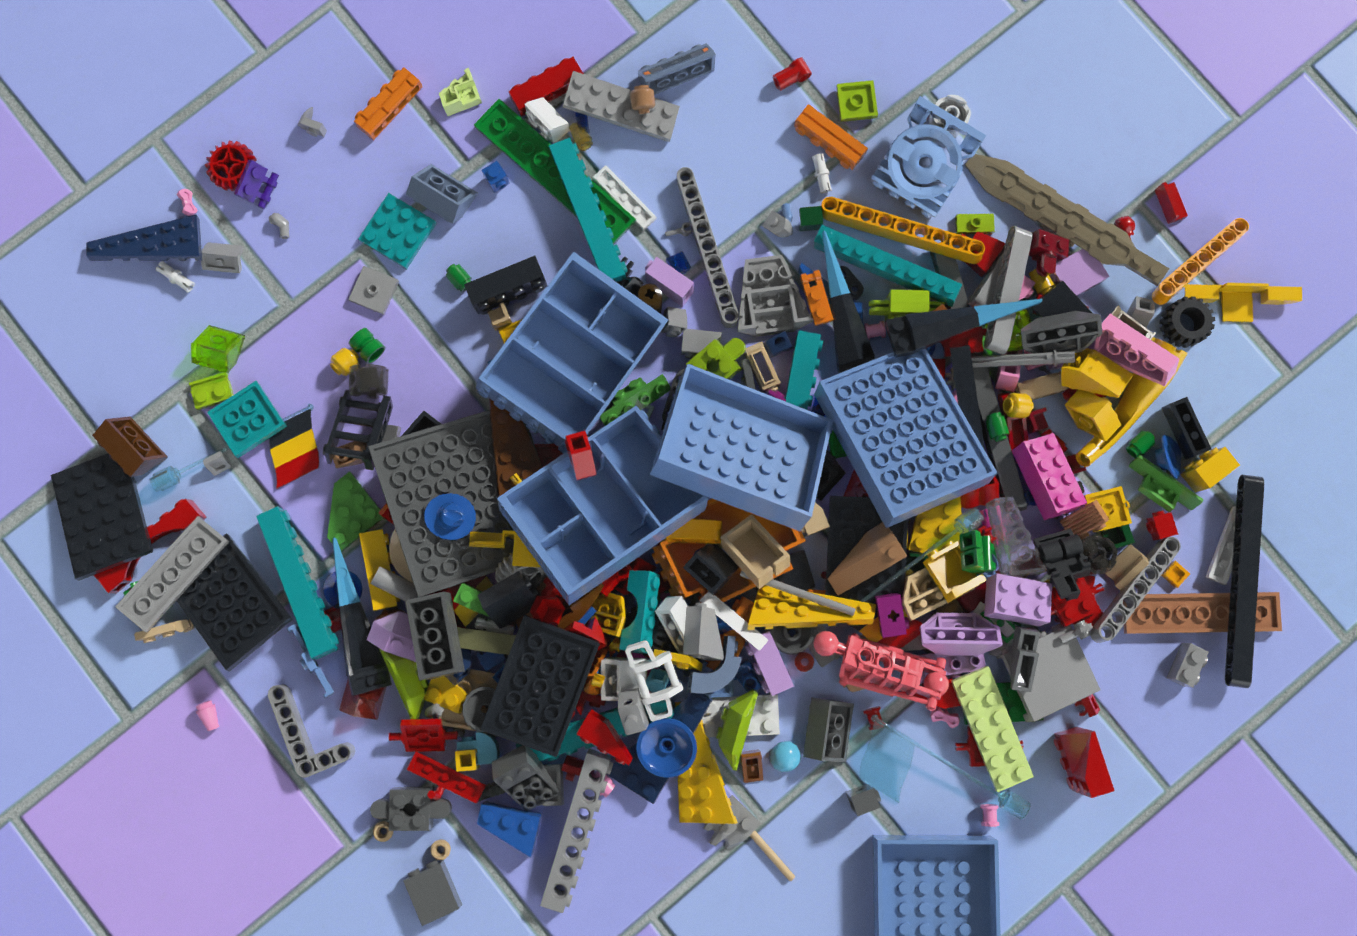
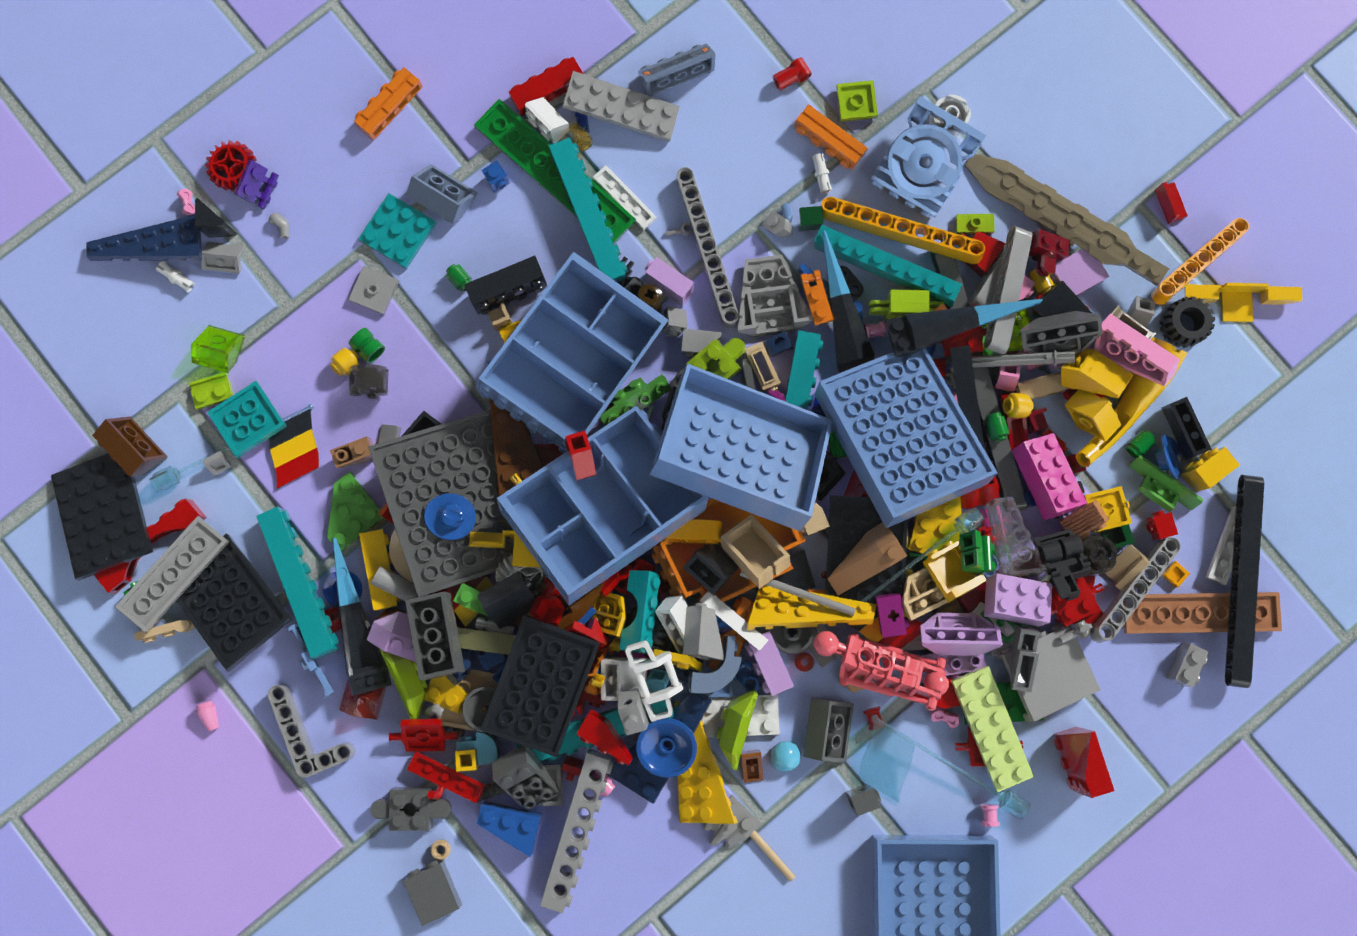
light grey plate [298,107,327,137] -> none
black fence [323,390,393,470] -> none
tan plate [373,821,393,842] -> none
yellowish green slope [439,68,482,116] -> none
medium nougat head [630,85,655,114] -> none
clear blue brick [665,251,691,275] -> none
red tile [1075,694,1100,717] -> none
red piece [1114,216,1135,239] -> none
none -> black slope [195,198,238,238]

